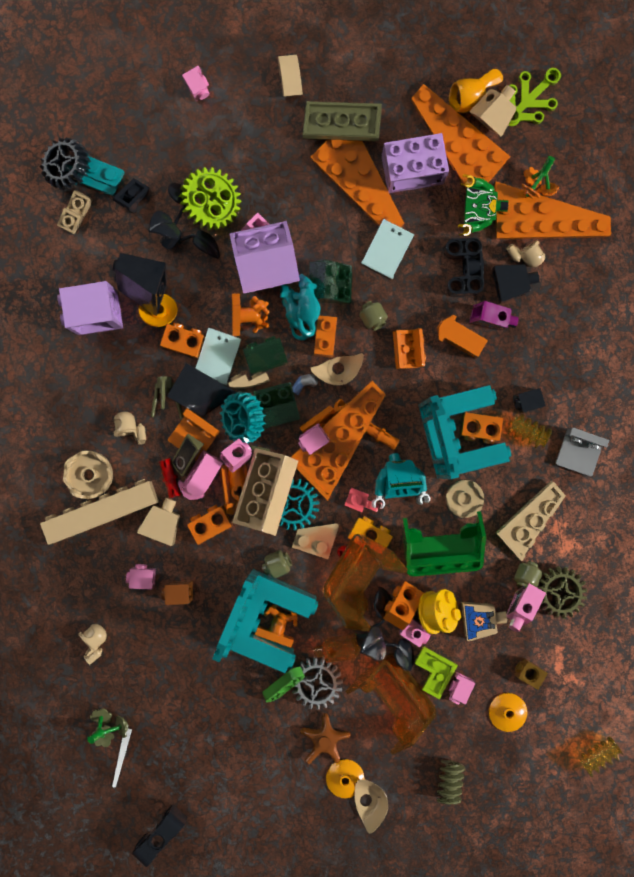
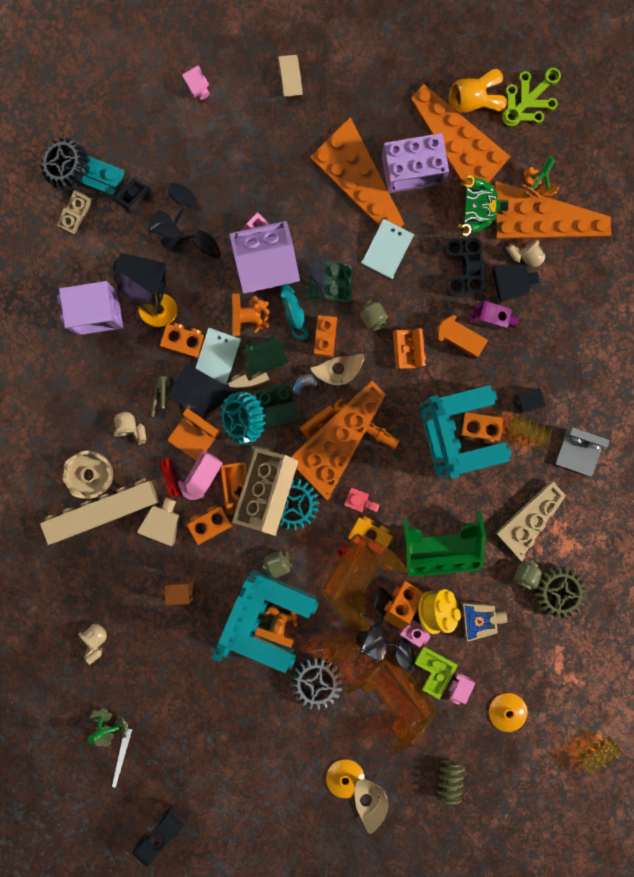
bright pink brick [126,564,156,590] -> none
slope [171,434,204,477] -> none
lime gear [179,167,241,230] -> none
bright pink brick [220,439,252,473] -> none
bright green beam [262,667,305,703] -> none
tan wing [292,523,340,559] -> none
teal animal [293,274,321,337] -> none
bright pink brick [298,423,329,455] -> none
dark orange animal [300,713,351,764] -> none
olive tile [302,101,382,141] -> none
teal torso [371,453,430,509] -> none
tan tile [446,480,484,518] -> none
tan torso [470,85,516,136] -> none
bright pink torso [506,583,546,632] -> none
pearl gold brick [515,658,548,690] -> none

